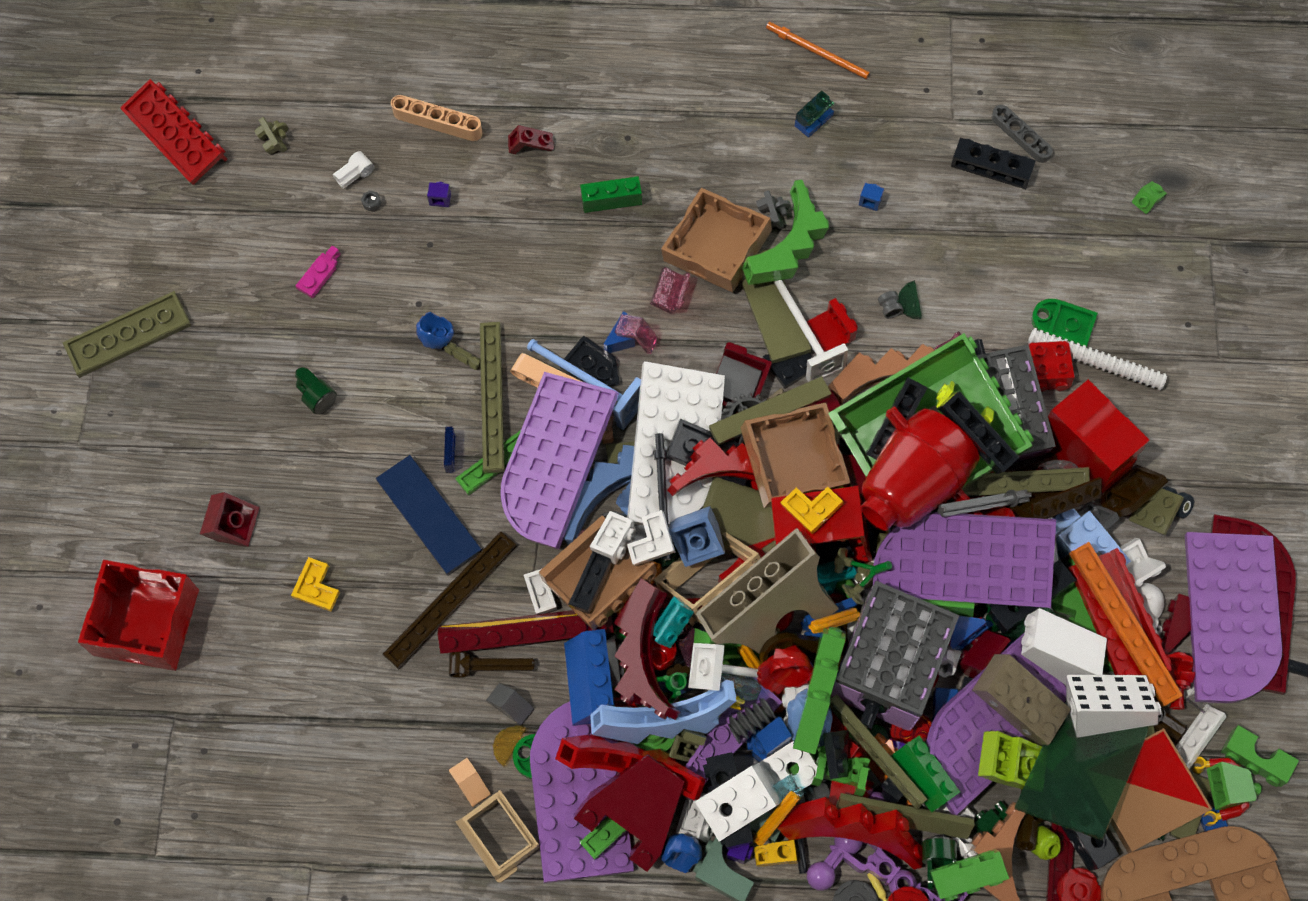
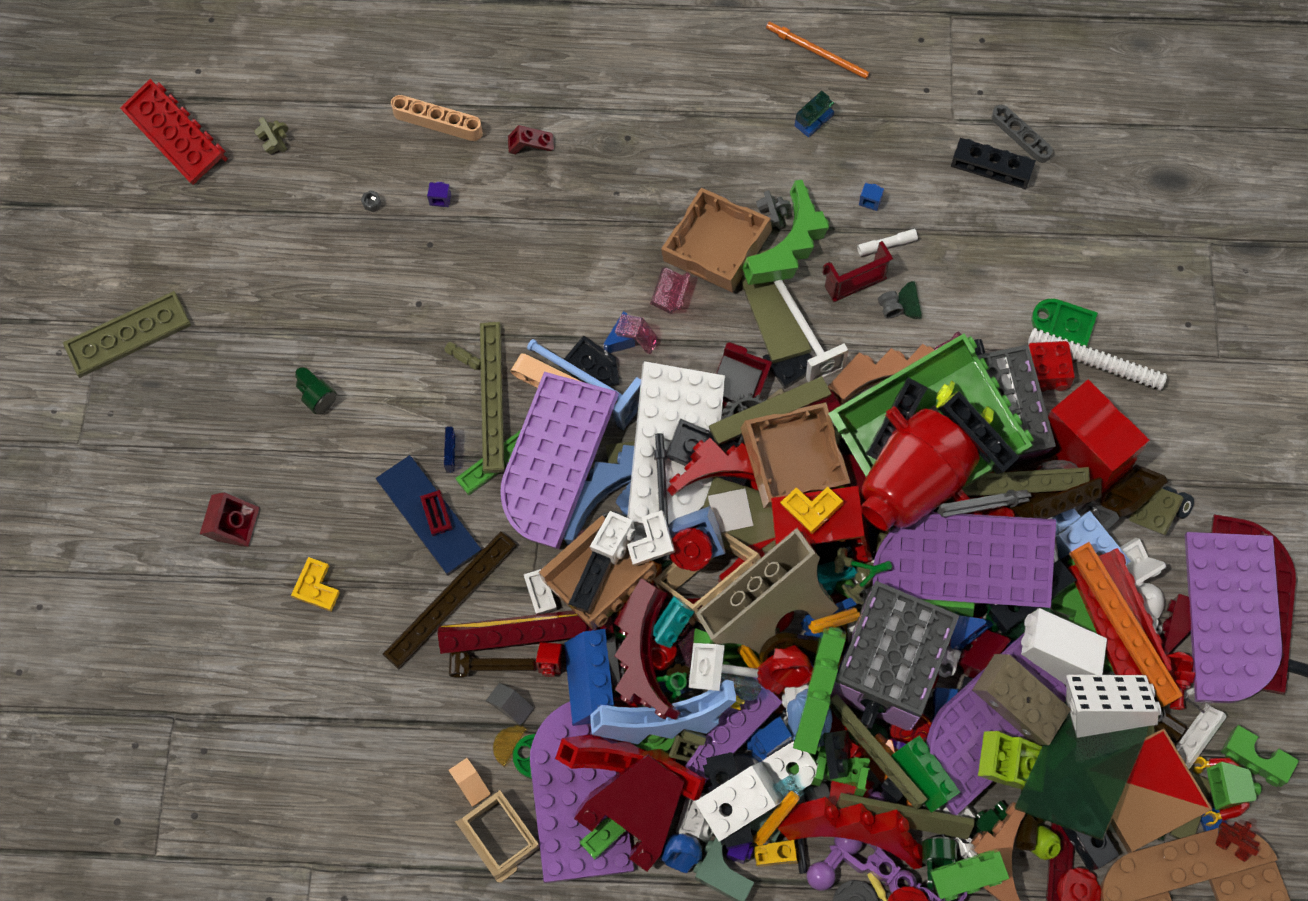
red tile [78,560,199,671] -> none
dark pink hinge [296,246,340,299] -> none
white piece [333,151,374,188] -> none
blue hair [416,312,454,349] -> none
green brick [580,176,642,213] -> none
nougat hand [602,416,614,444] -> none
dark grey piece [727,698,776,744] -> none
red bracket [806,298,858,352] -> none
bright green bracket [1132,181,1167,214] -> none
none -> dark red tile [420,490,453,536]
none -> red slope [536,642,563,677]
none -> red tile [670,528,713,571]
none -> white sticker [708,488,753,532]
none -> dark red piece [822,241,893,302]
none -> white piece [857,229,918,256]
none -> clear red hips [1215,821,1259,862]

